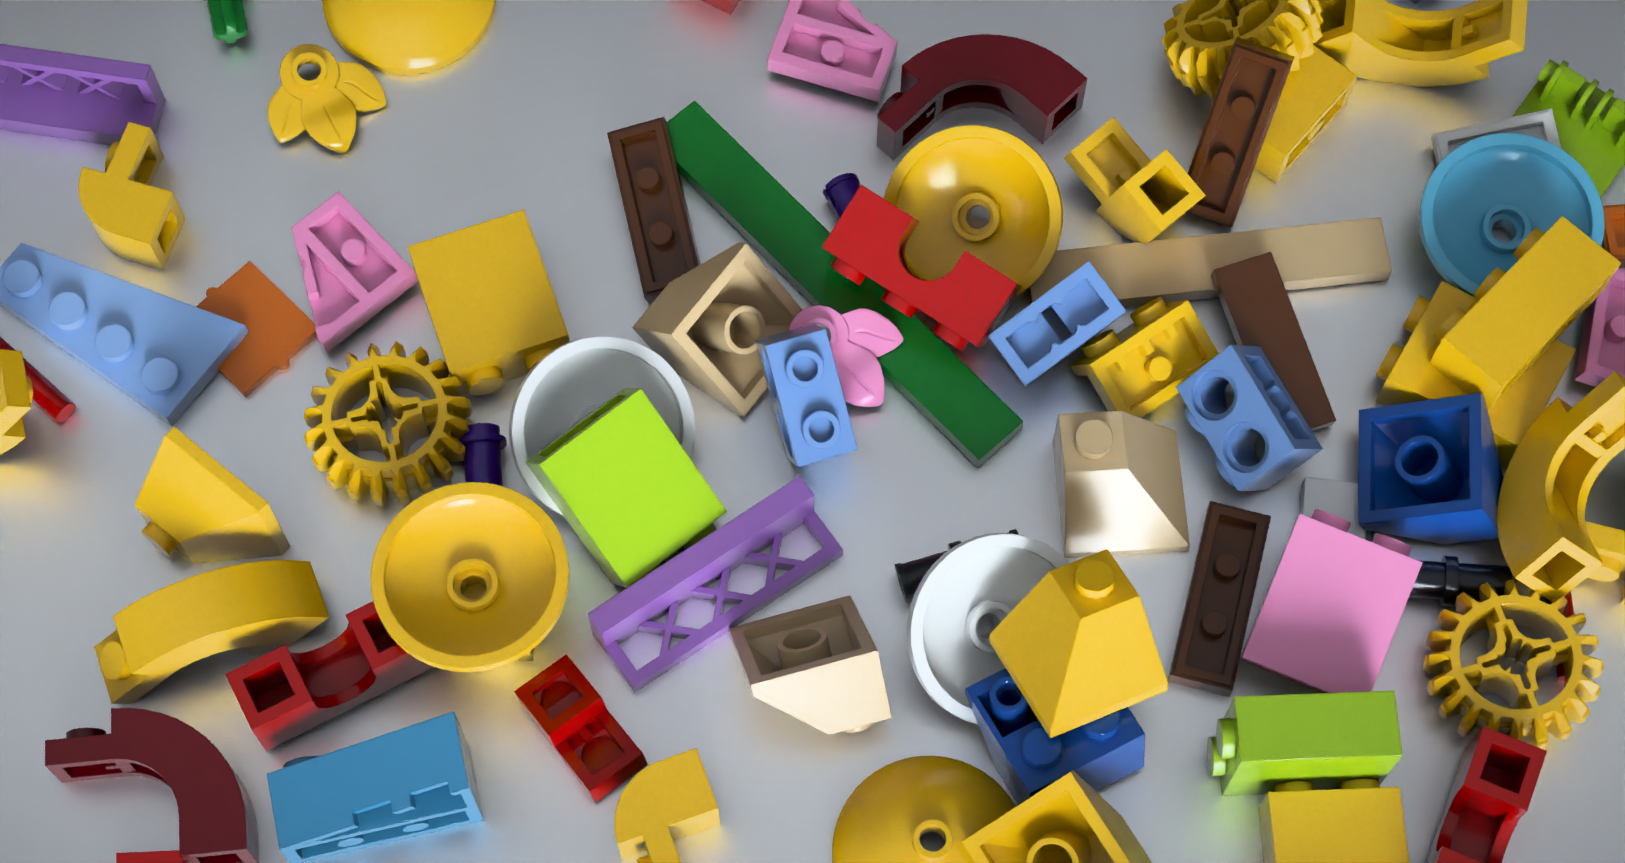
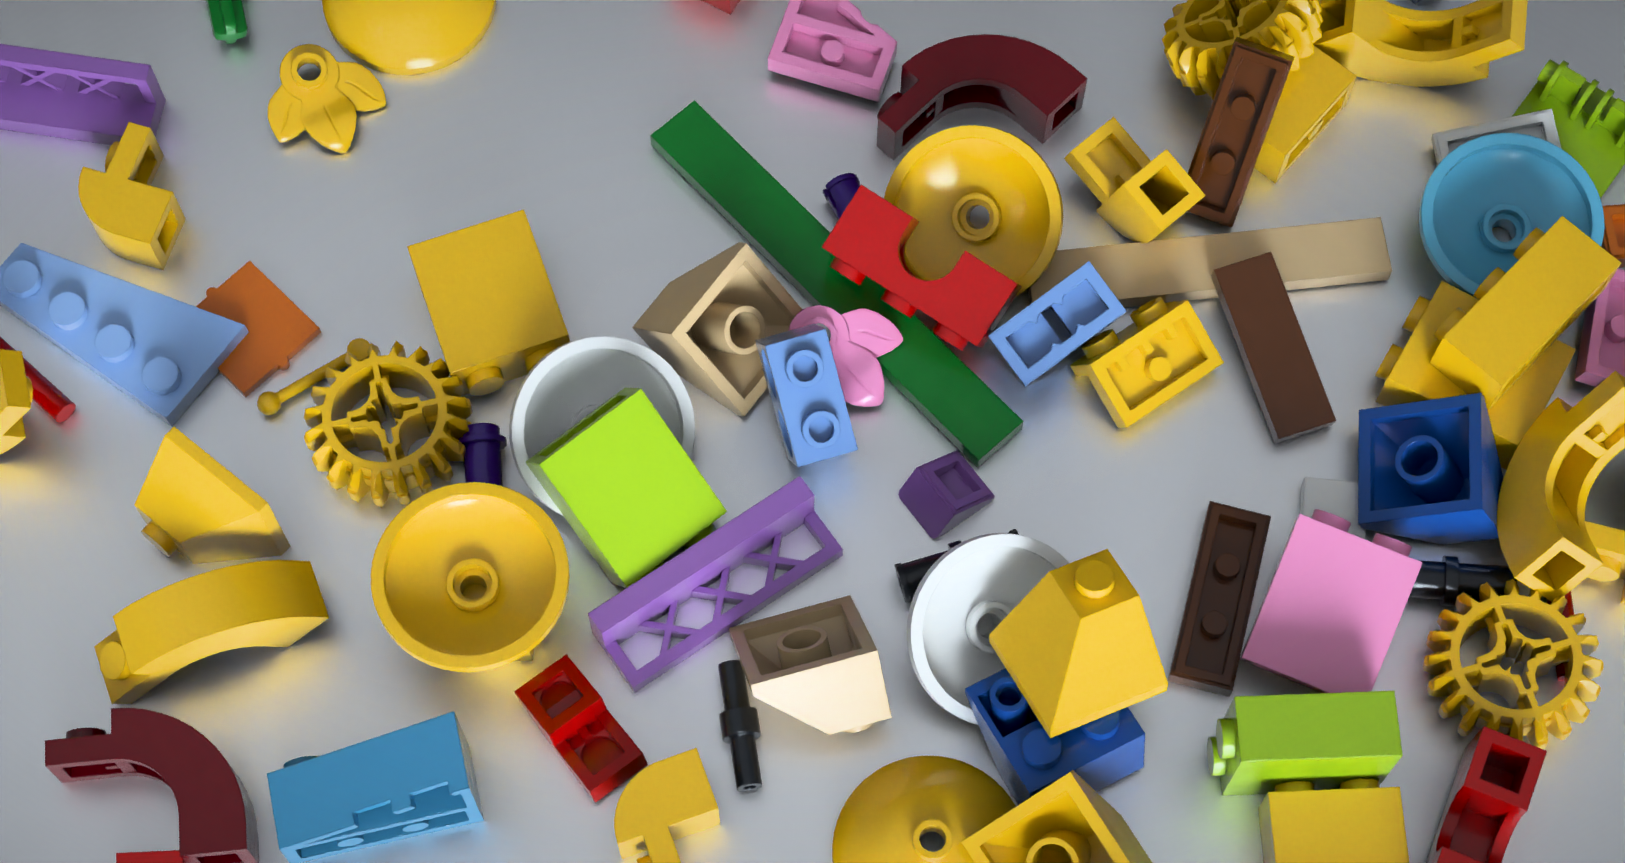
red arch [225,601,434,751] -> none
bright pink wing [291,191,418,353] -> none
reddish brown tile [607,117,701,303] -> none
tan slope [1052,411,1190,558] -> none
medium blue brick [1176,345,1323,491] -> none
none -> yellow hinge [257,338,370,416]
none -> black bar [718,660,762,791]
none -> medium lavender slope [898,450,995,539]

